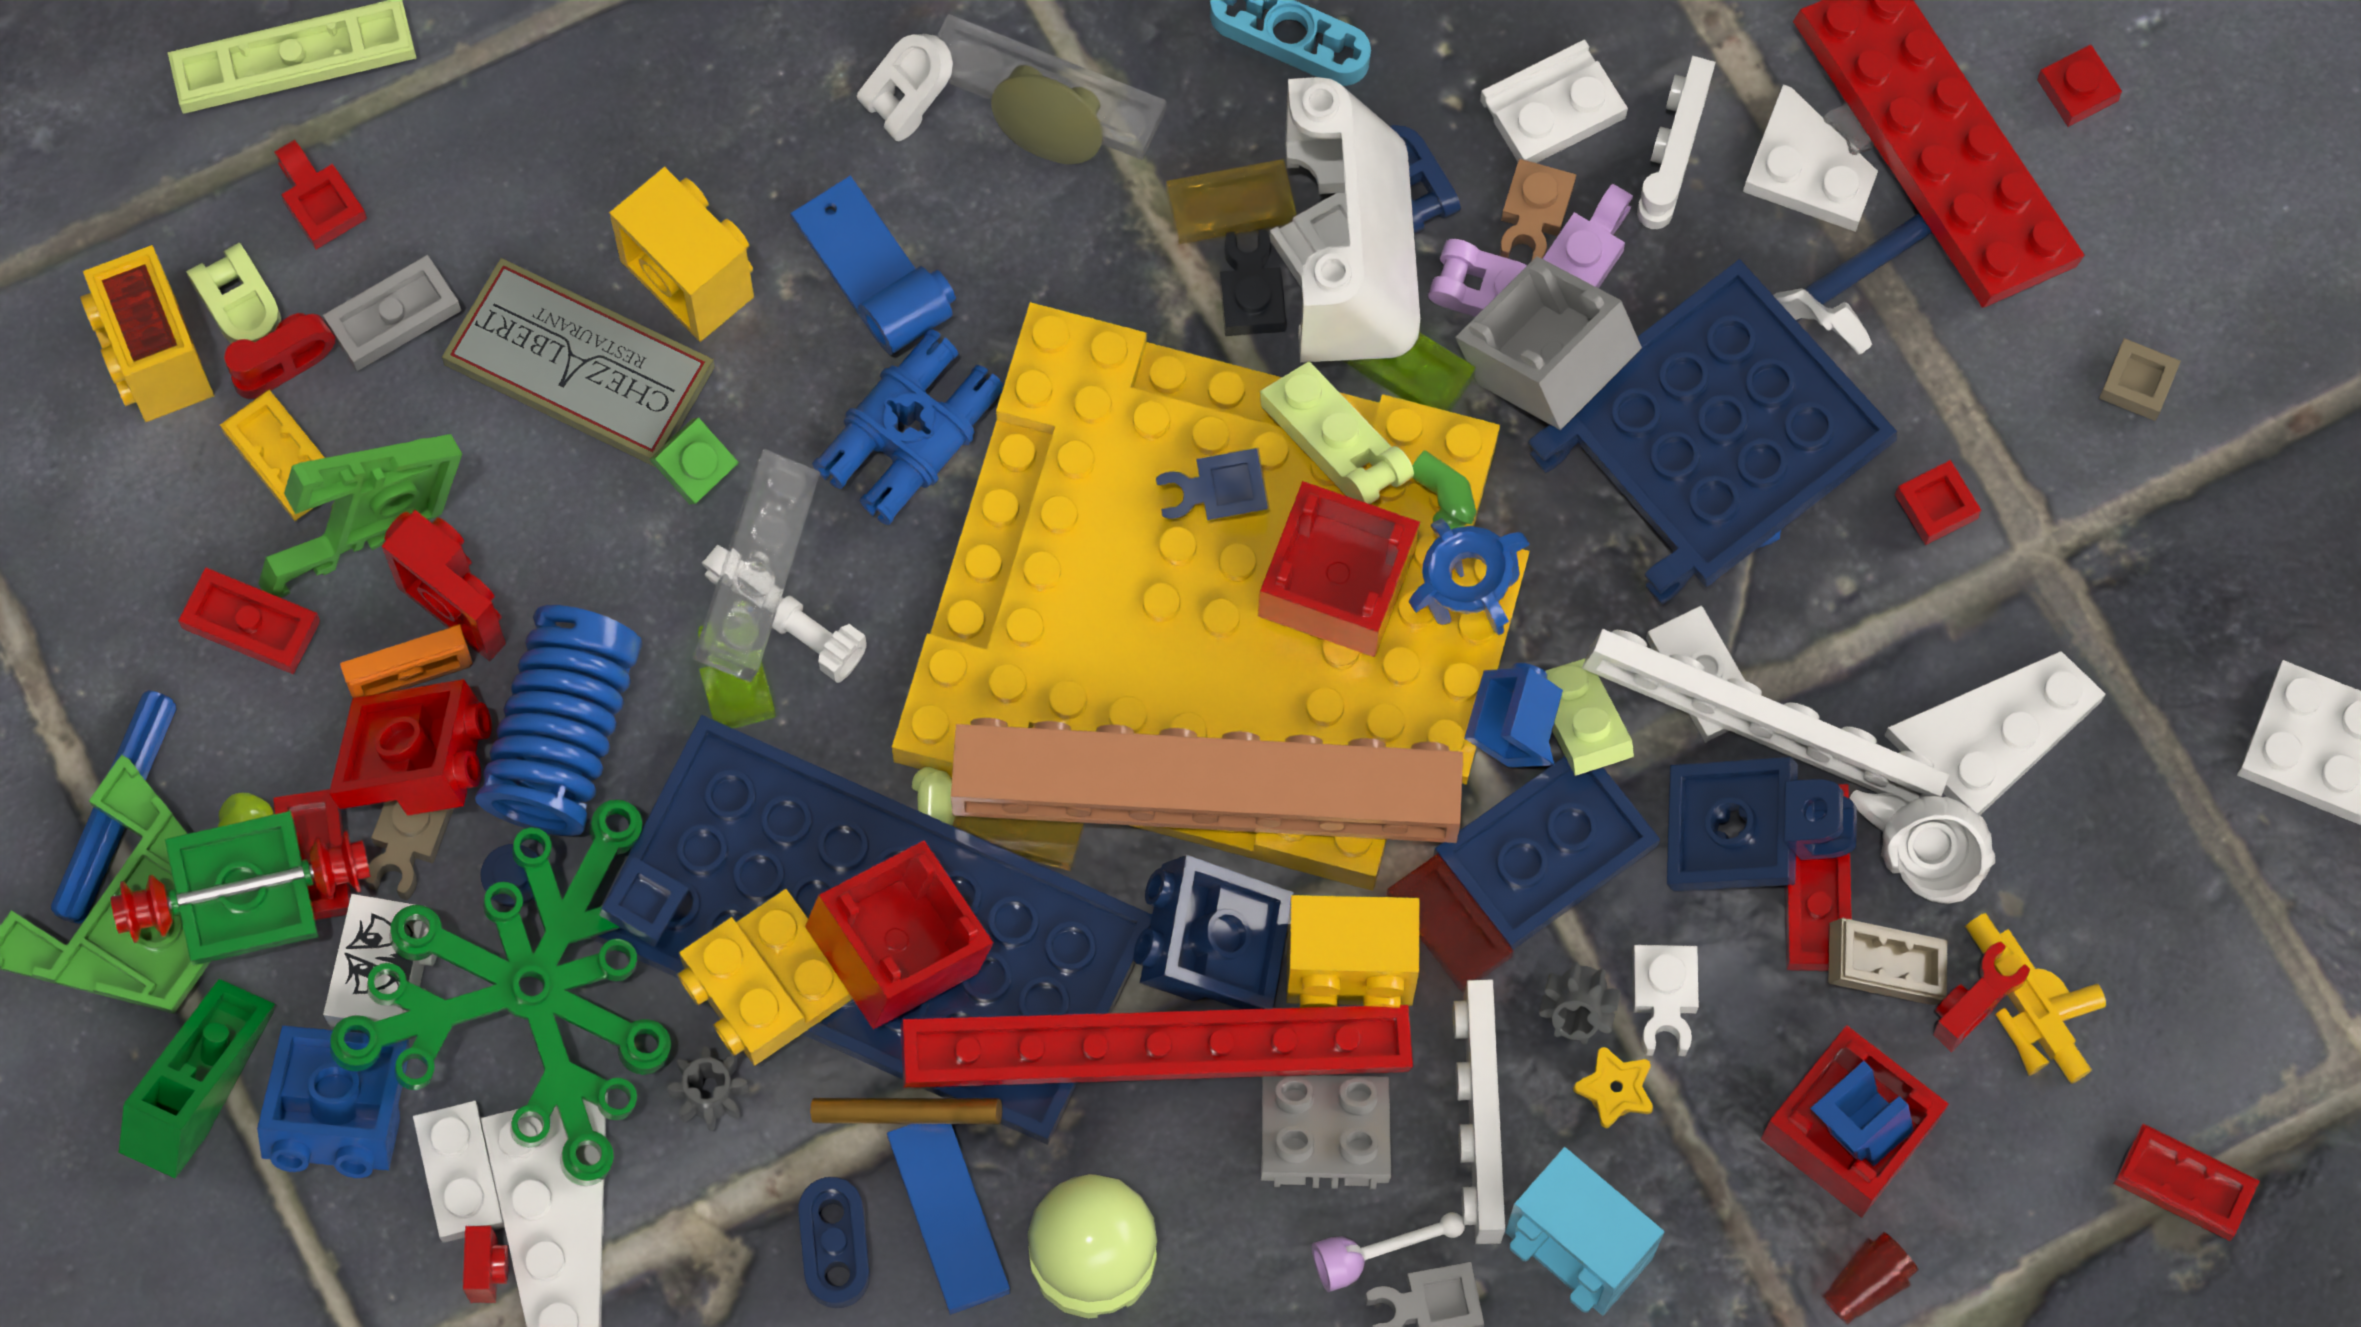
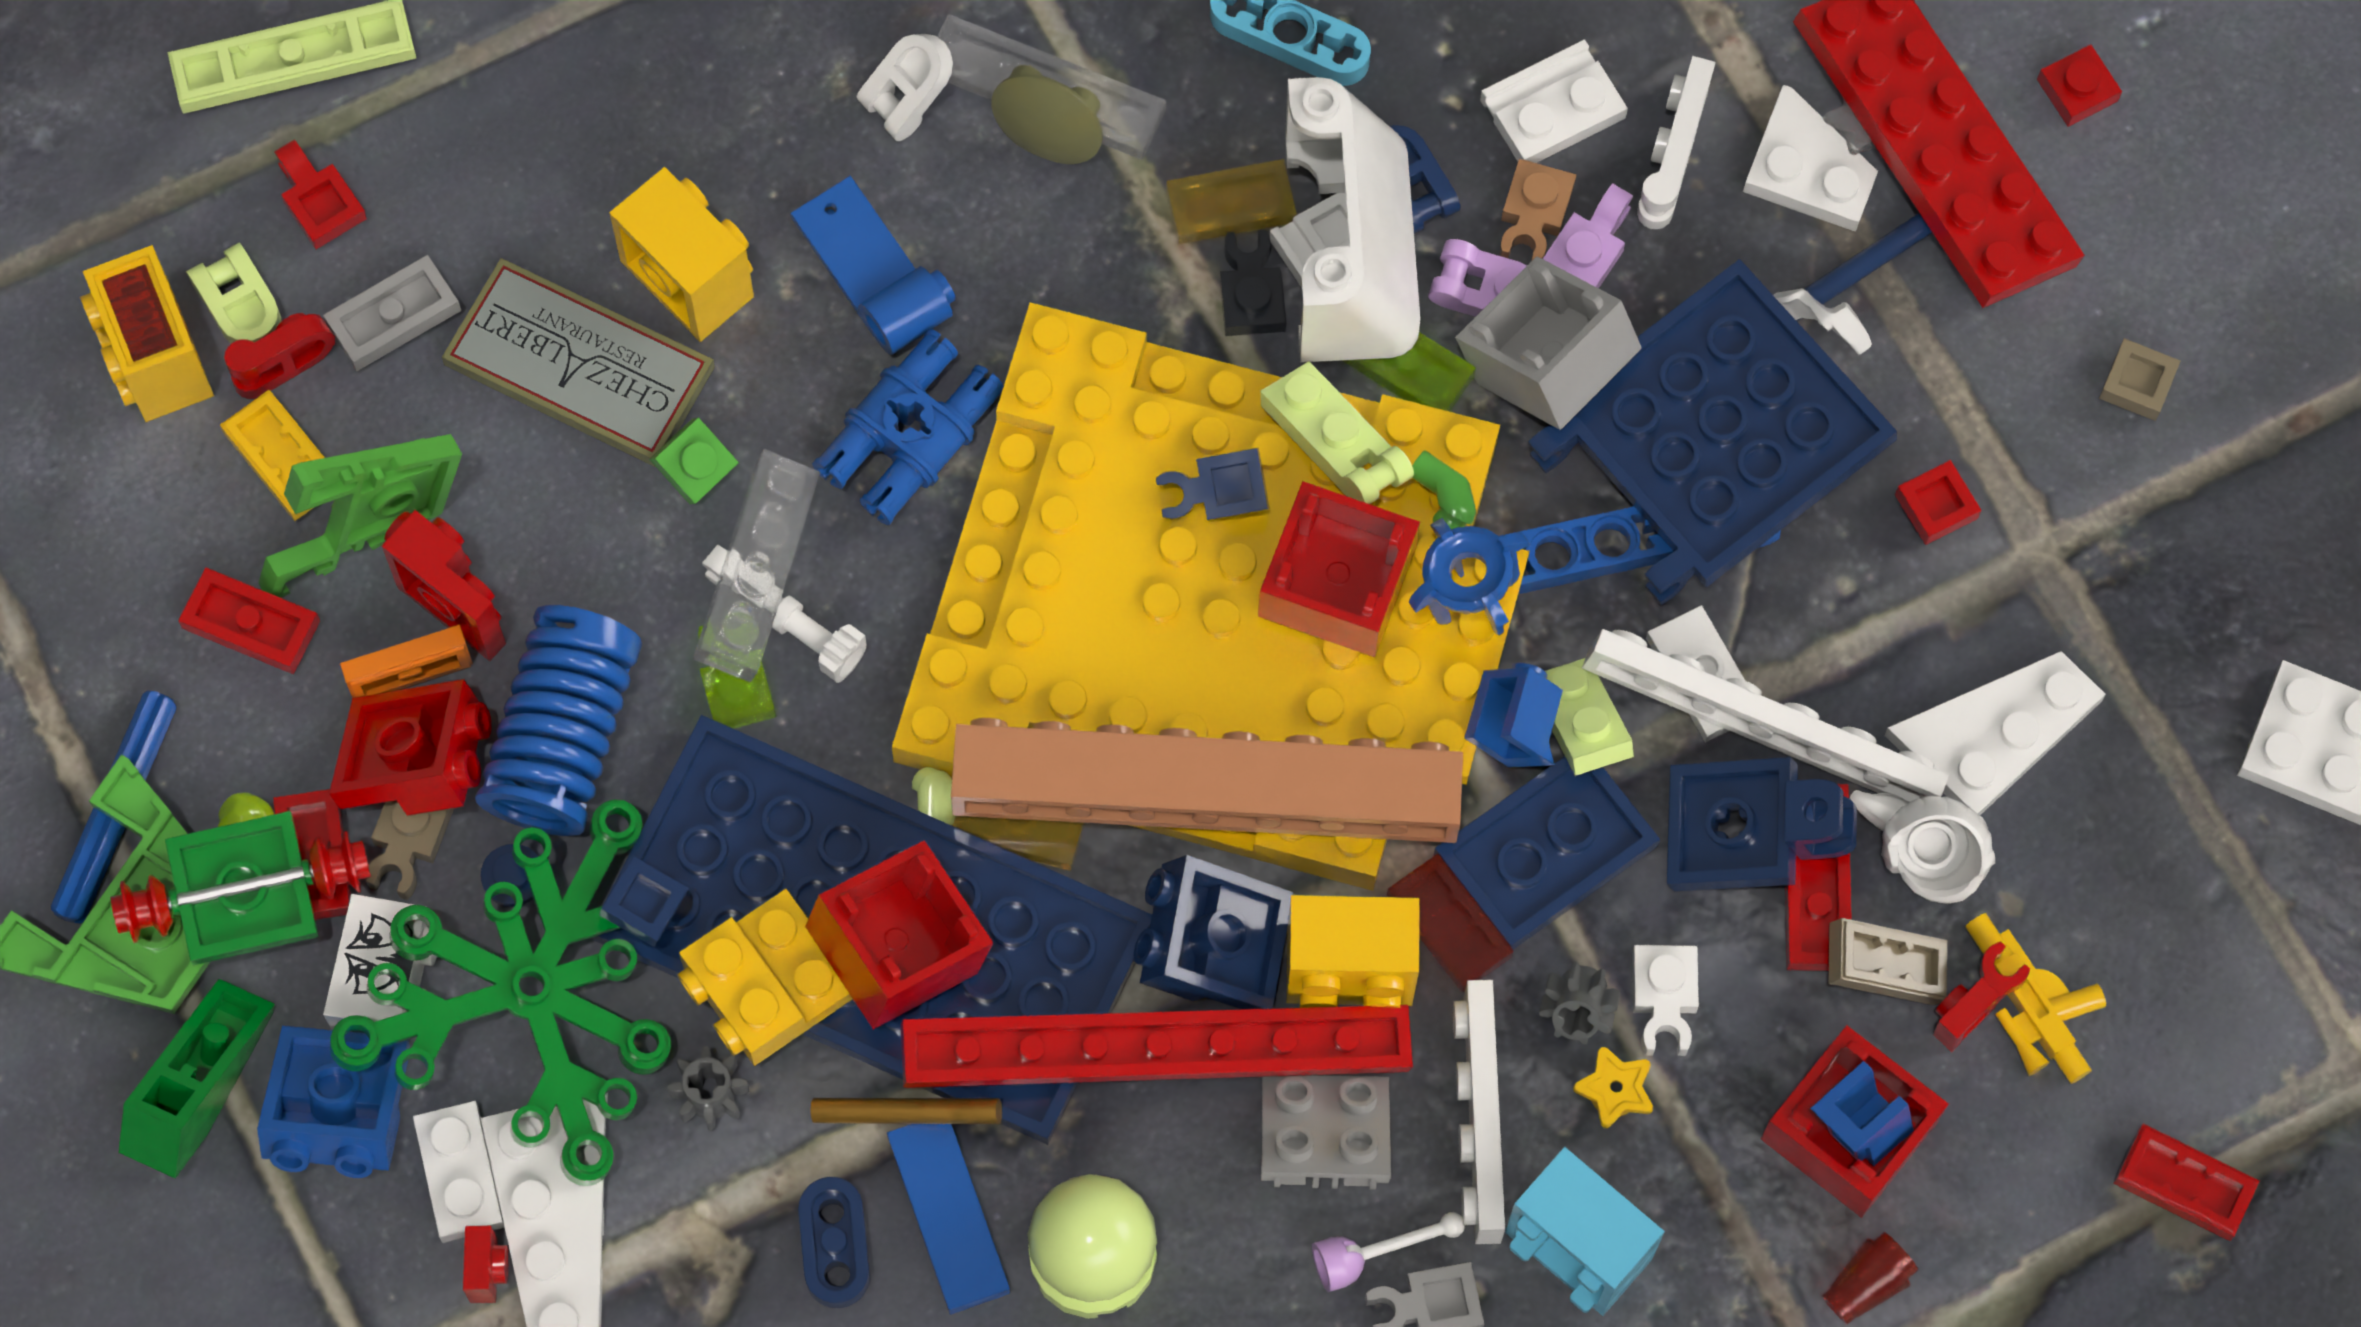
none -> blue beam [1499,507,1674,594]

